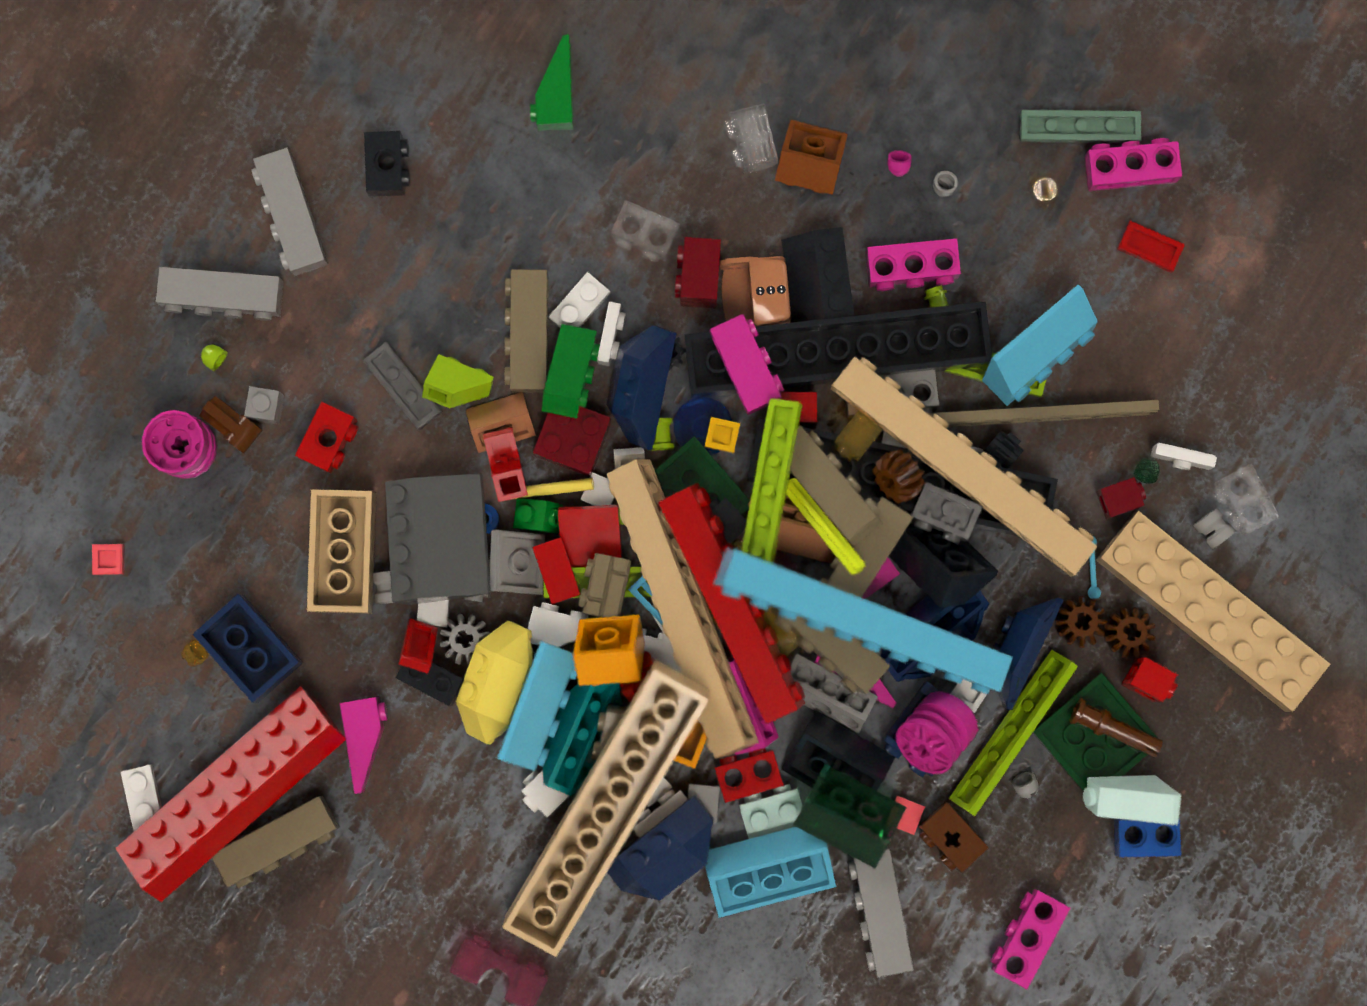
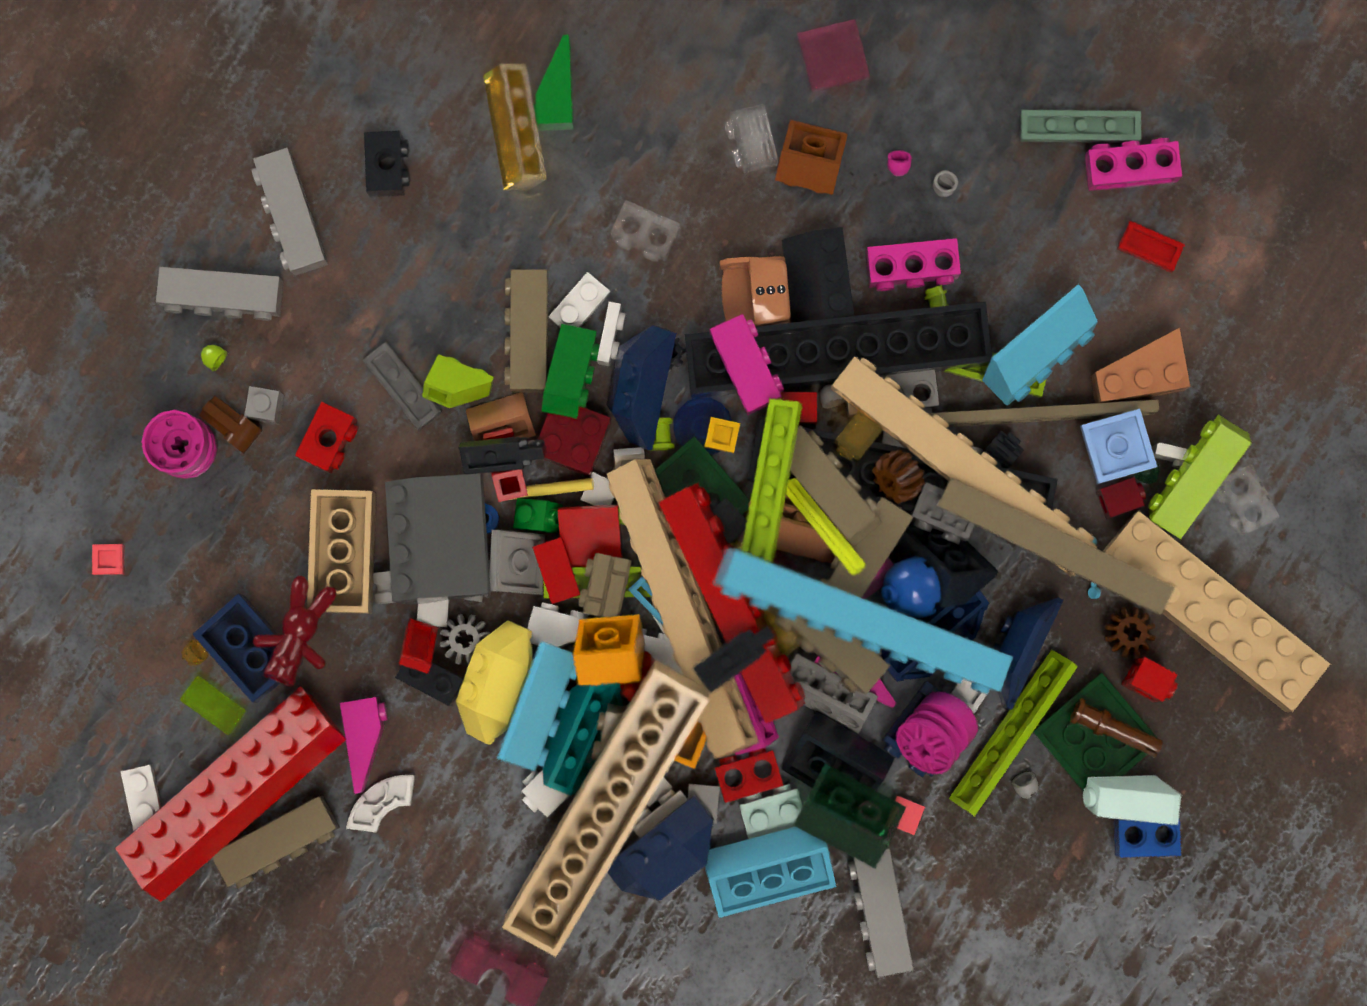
dark red brick [675,237,721,309] -> none
reddish brown brick [918,802,989,873] -> none
dark pink brick [990,889,1071,989] -> none
clear yellow hinge [1032,176,1057,201] -> none
reddish brown gear [1055,596,1108,648] -> none
light grey wheel [1193,507,1236,549] -> none
none -> clear neon green tile [180,675,247,735]
none -> dark red animal [253,576,336,687]
none -> white tile [346,775,415,832]
none -> black hinge [459,437,546,474]
none -> clear yellow brick [483,64,547,190]
none -> black hinge [692,626,775,694]
none -> clear pink tile [798,20,870,92]
none -> light grey hinge [820,384,845,408]
none -> blue cylinder [882,557,941,619]
none -> dark tan tile [937,478,1175,615]
none -> light blue tile [1080,409,1157,484]
none -> nougat wedge [1091,328,1191,403]
none -> lime brick [1148,414,1252,539]

